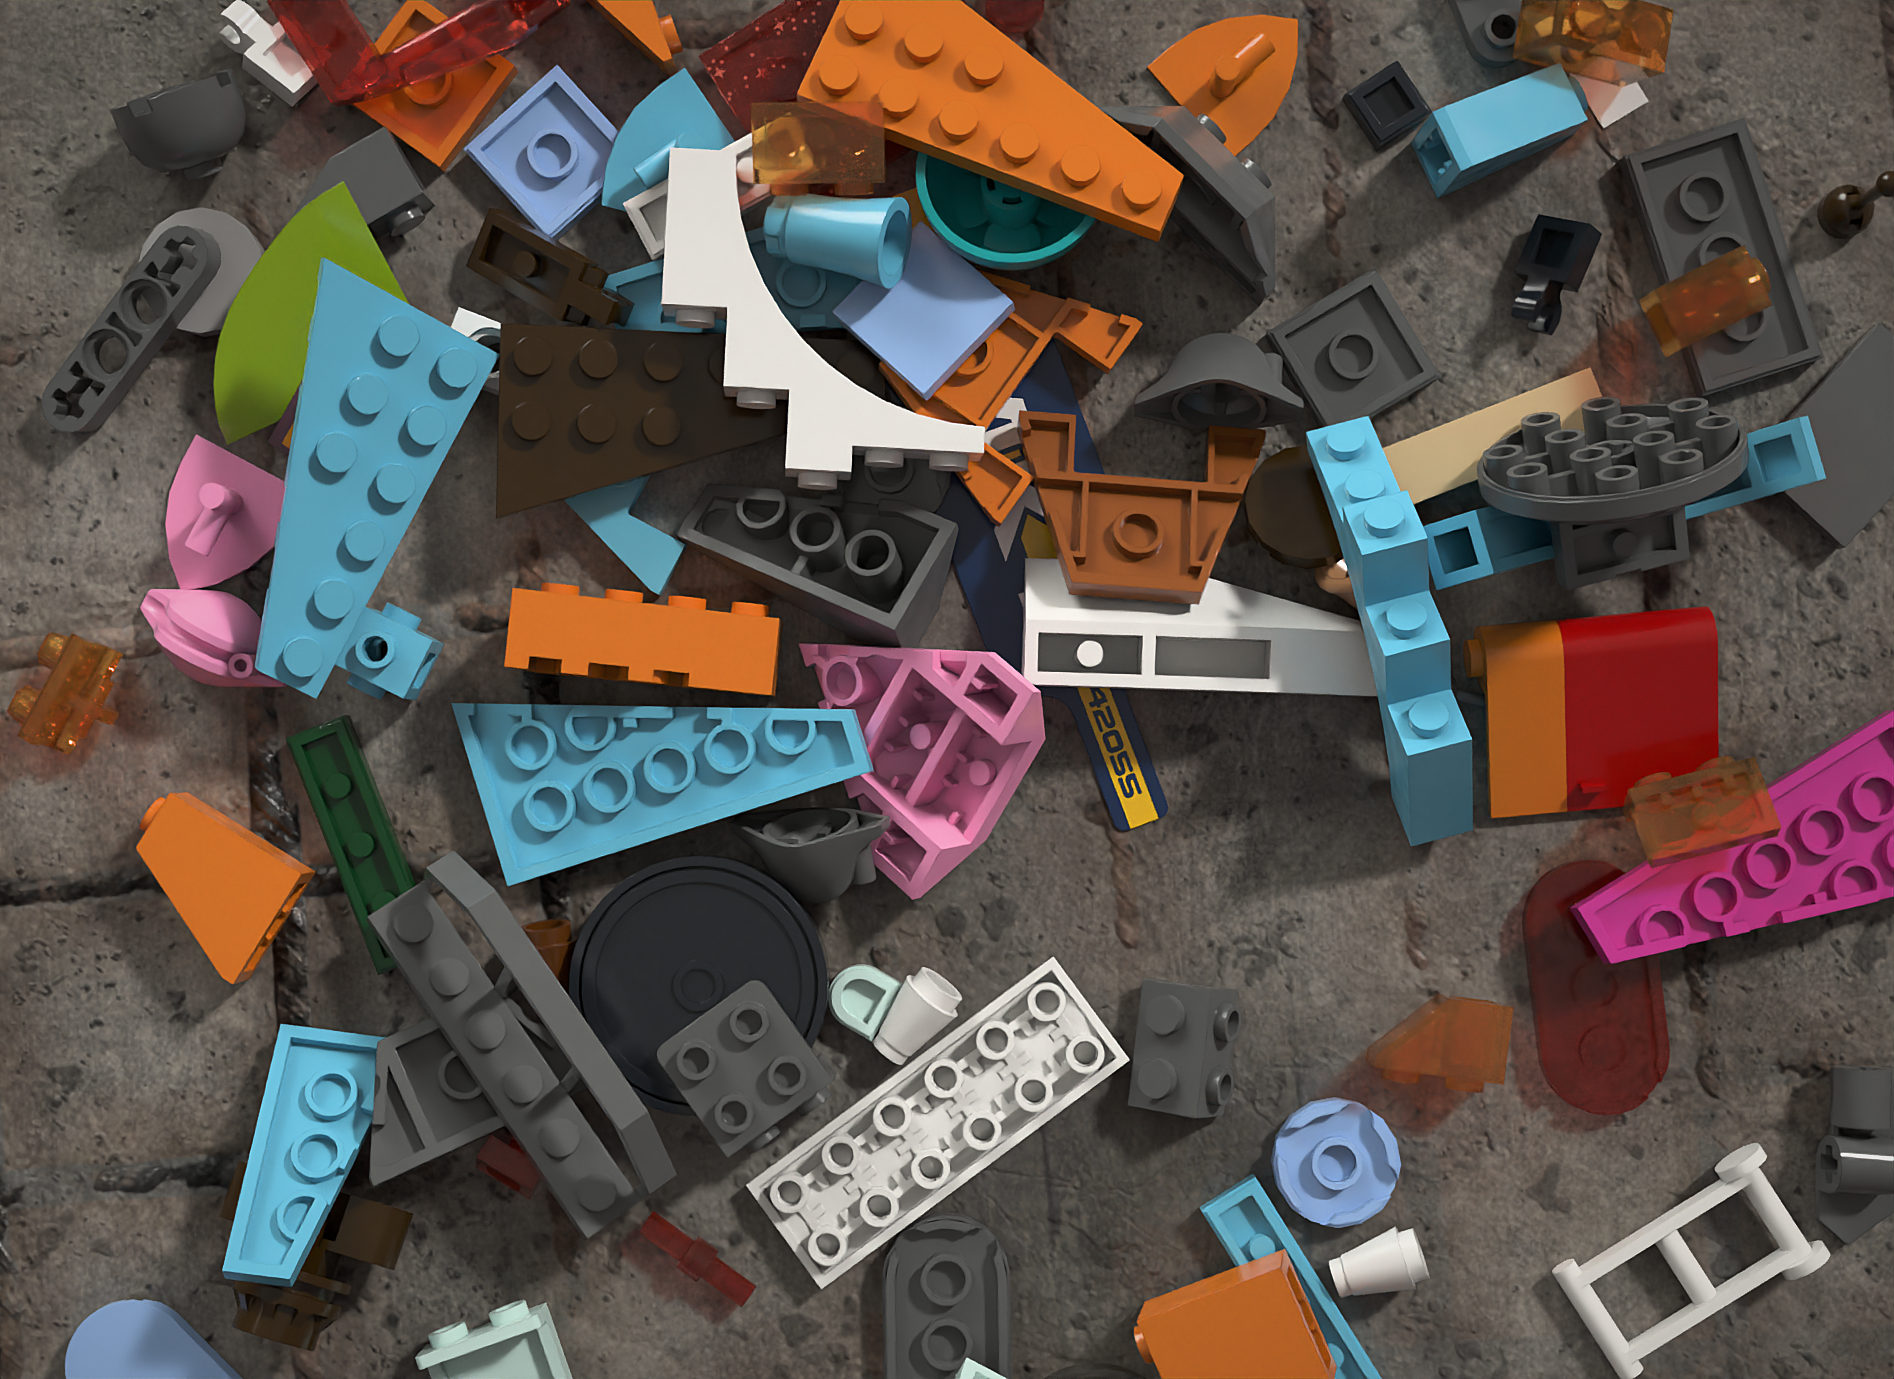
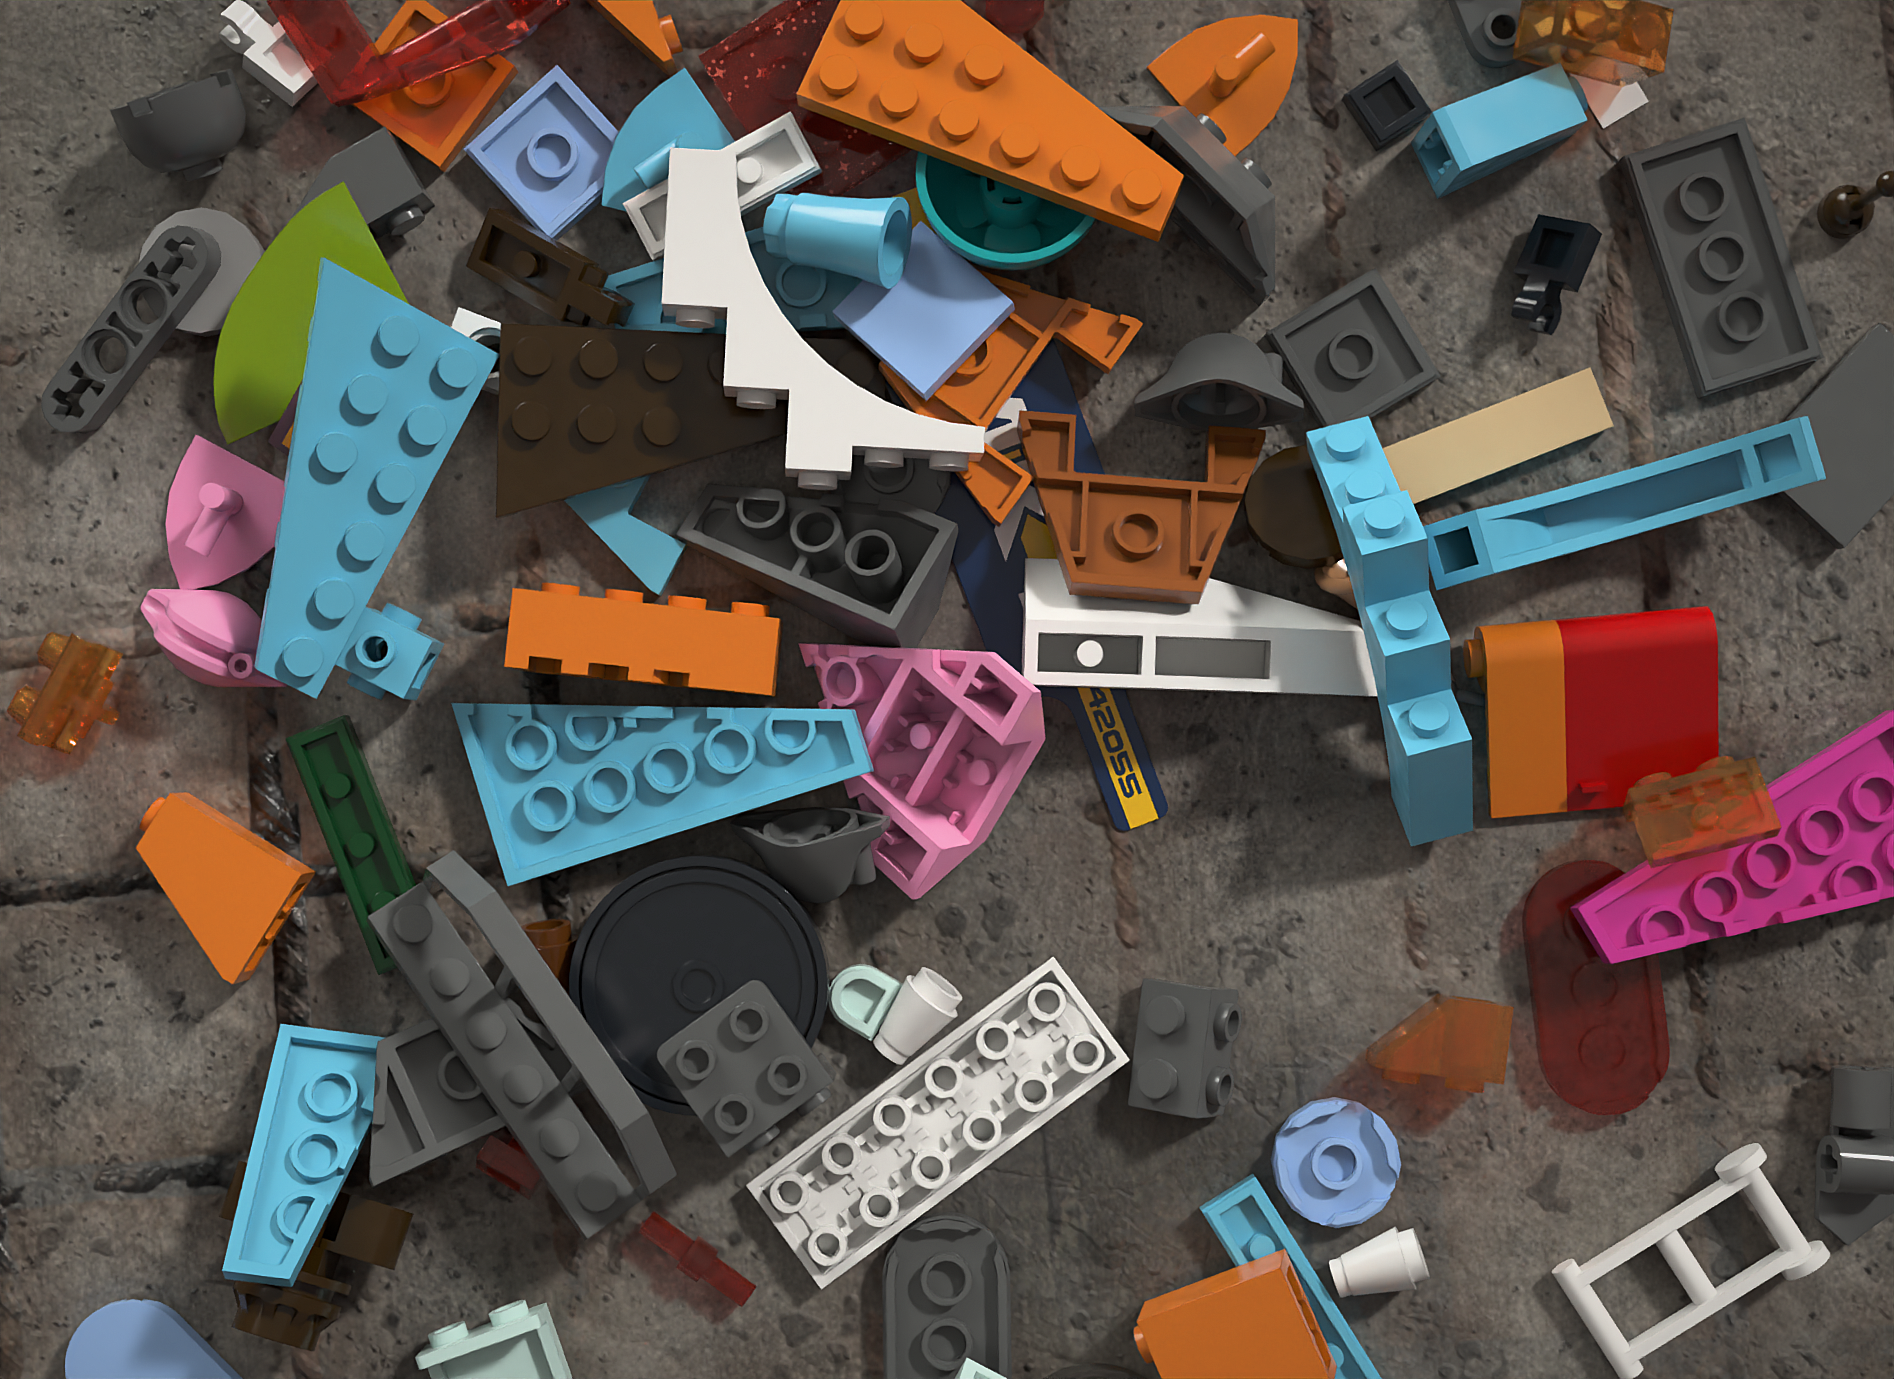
clear orange bracket [751,101,888,196] -> none
dark grey bracket [1477,397,1749,591] -> none
clear orange slope [1639,245,1772,358] -> none

